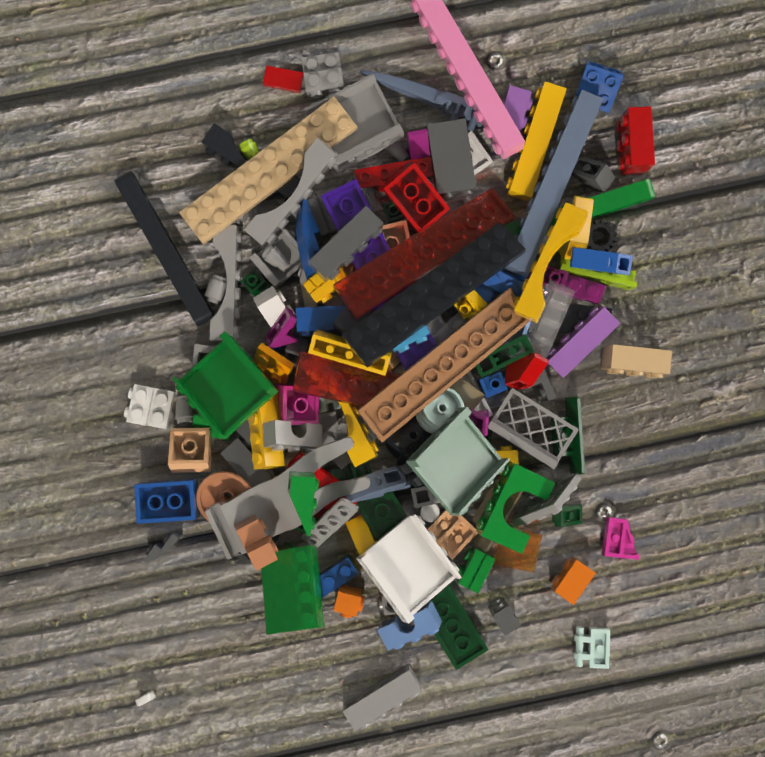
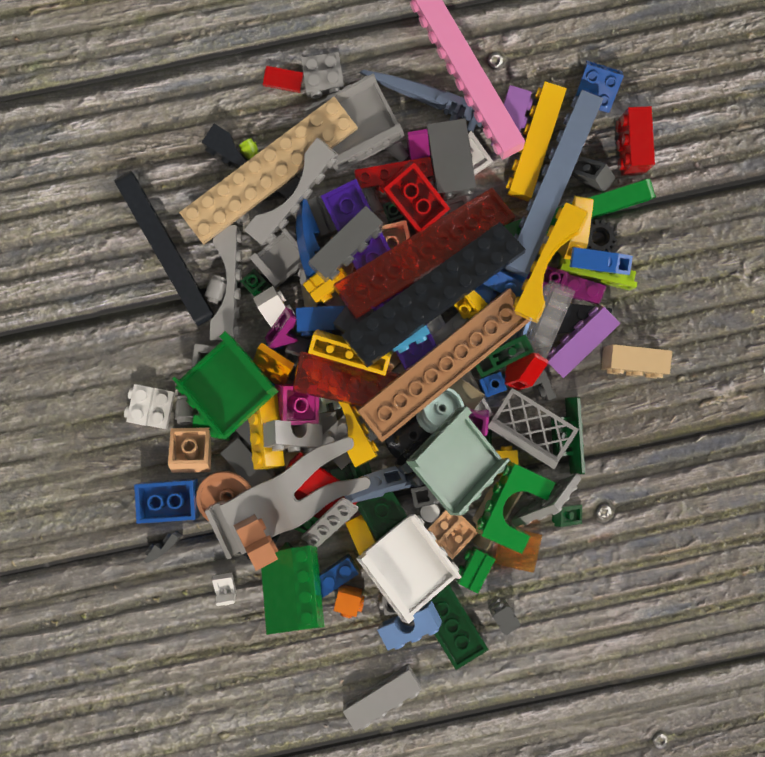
white tile [135,690,156,706] -> none
light grey cone [262,245,291,272] -> none
green slope [288,471,319,536] -> none
orange brick [551,556,596,605] -> none
light aqua plate [573,626,610,669] -> none
dark pink wing [601,516,639,560] -> none
none -> white bracket [212,573,237,606]

